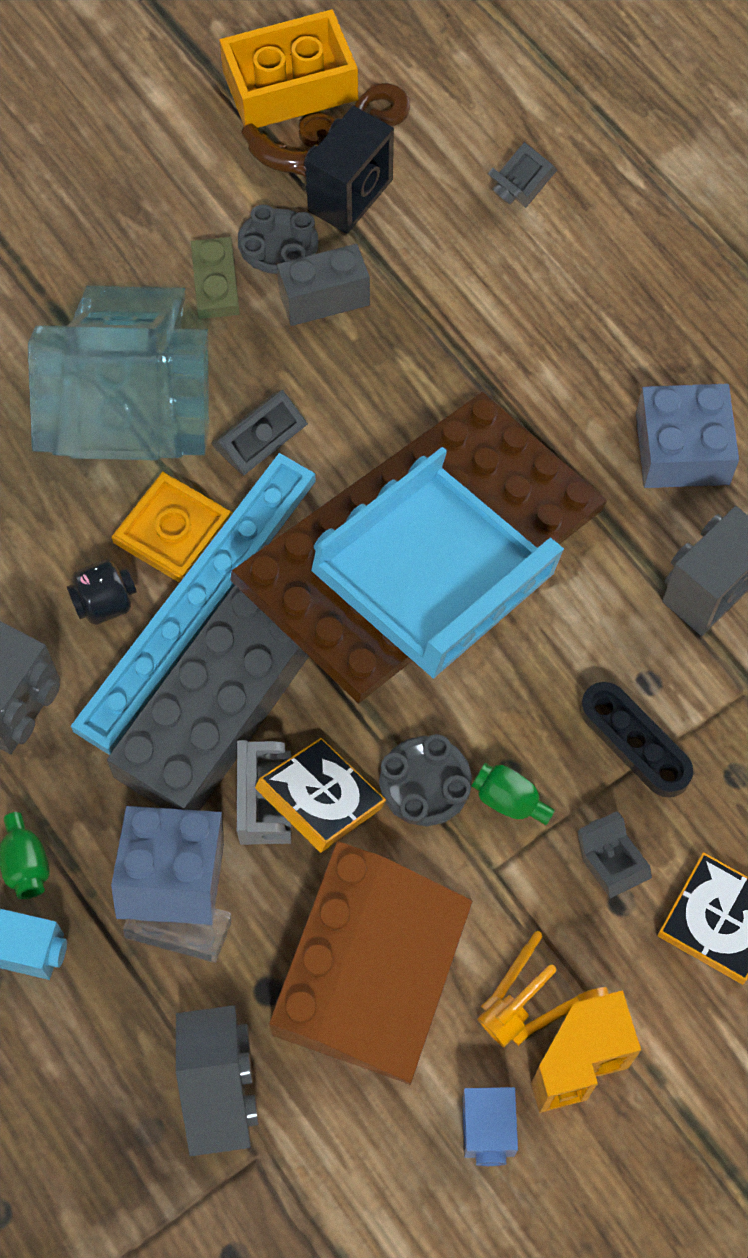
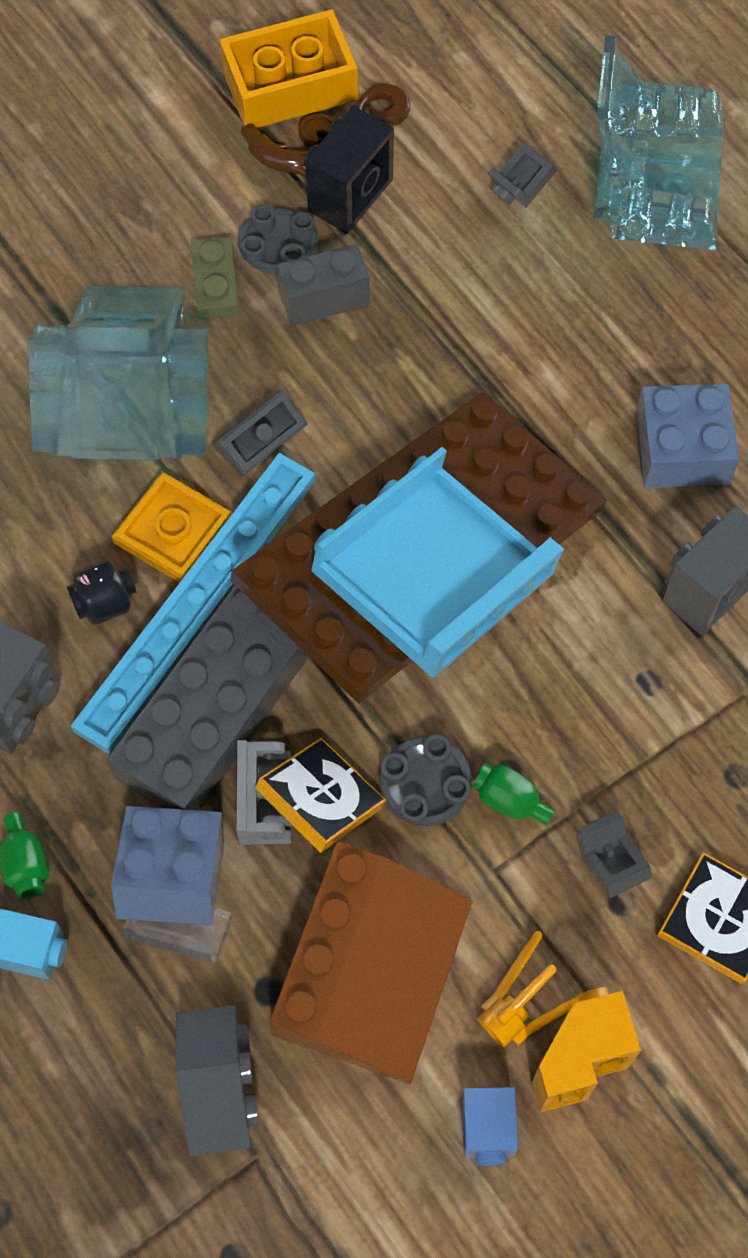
black plate [580,682,693,798] -> none
none -> clear light blue piece [594,35,725,250]

